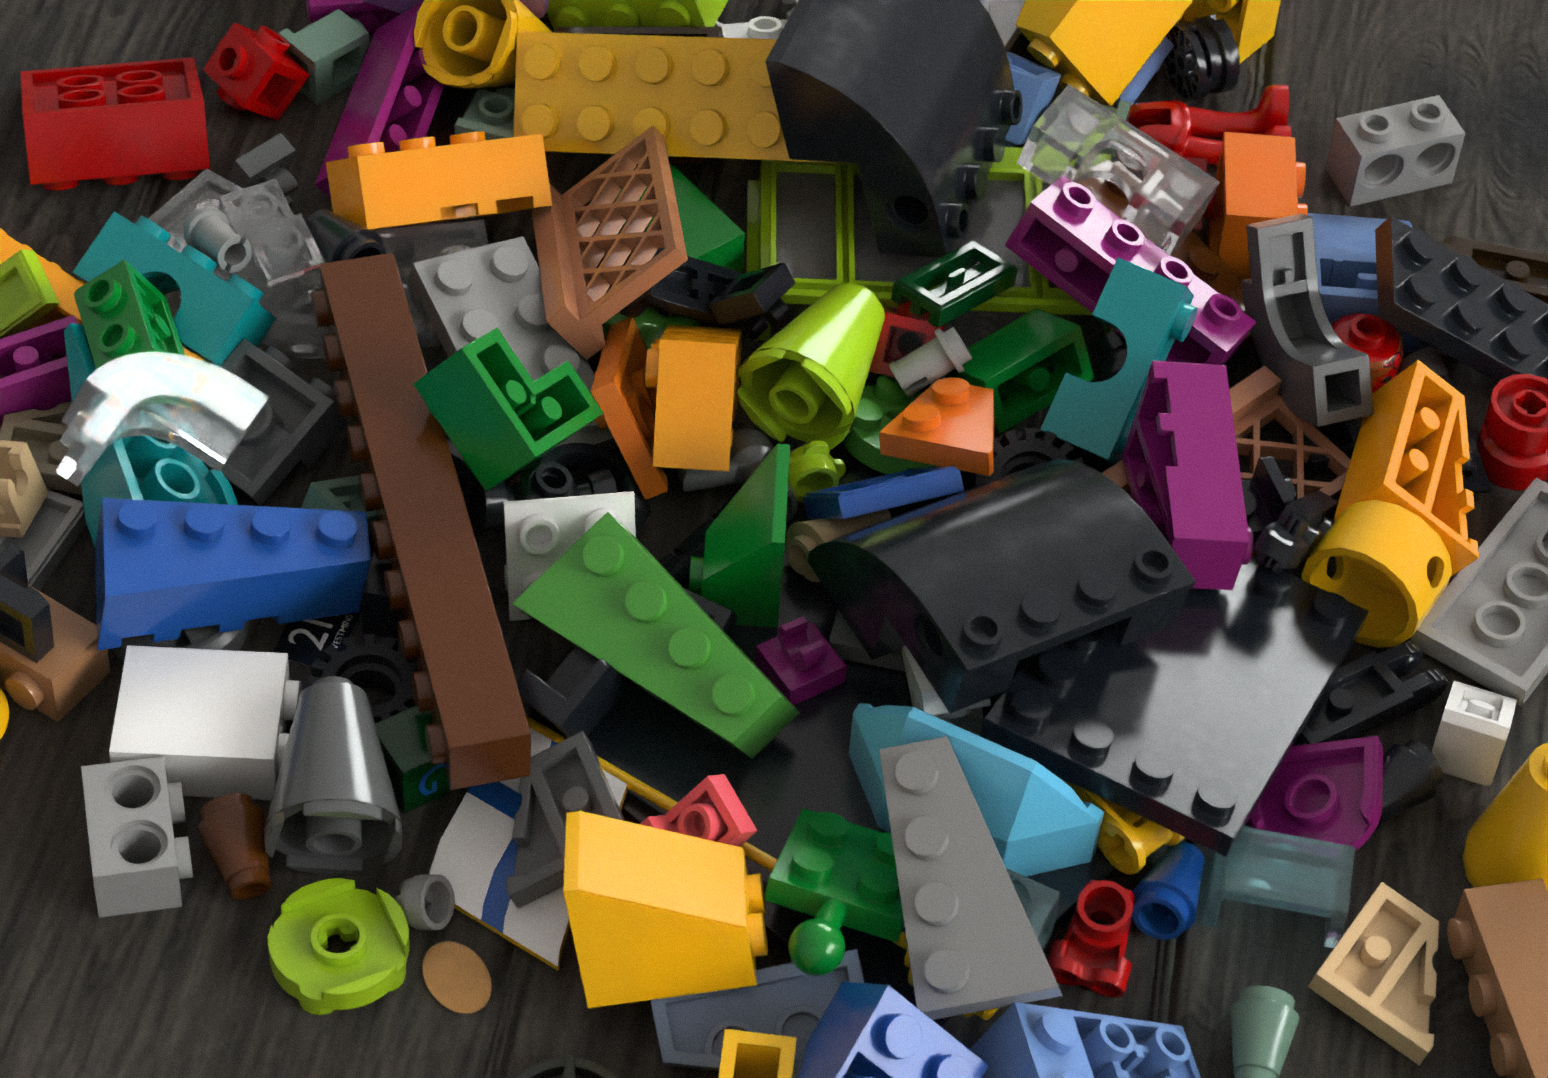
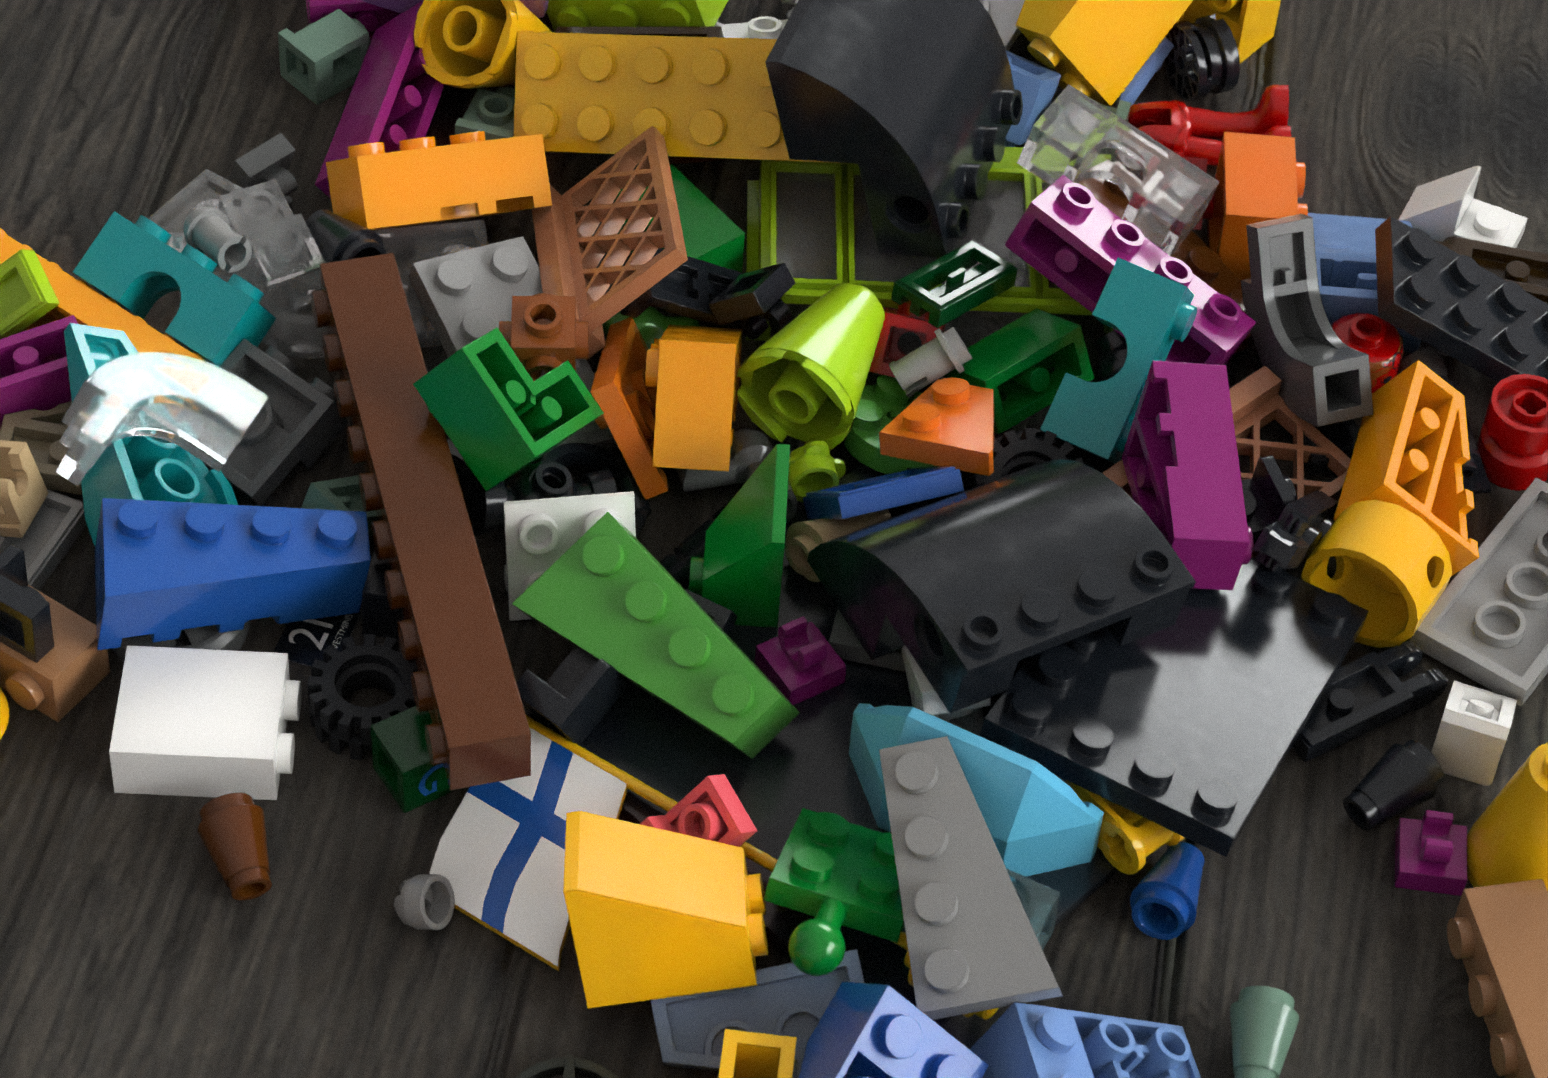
red slope [20,57,210,190] -> none
green bracket [74,259,195,399] -> none
light grey brick [81,756,193,918] -> none
red brick [202,22,310,121] -> none
dark grey cone [264,676,403,875] -> none
lime plate [268,878,410,1015] -> none
clear orange sticker [423,941,492,1014] -> none
dark grey wing [506,731,625,908] -> none
red plate [1047,880,1135,998] -> none
clear light blue panel [1202,827,1355,949] -> none
magenta tile [1248,736,1383,867] -> none
tan wing [1307,882,1439,1065] -> none
light grey brick [1325,95,1465,207] -> none
none -> dark orange brick [499,293,589,381]
none -> magenta tile [1395,810,1467,896]
none -> white slope [1398,166,1528,248]

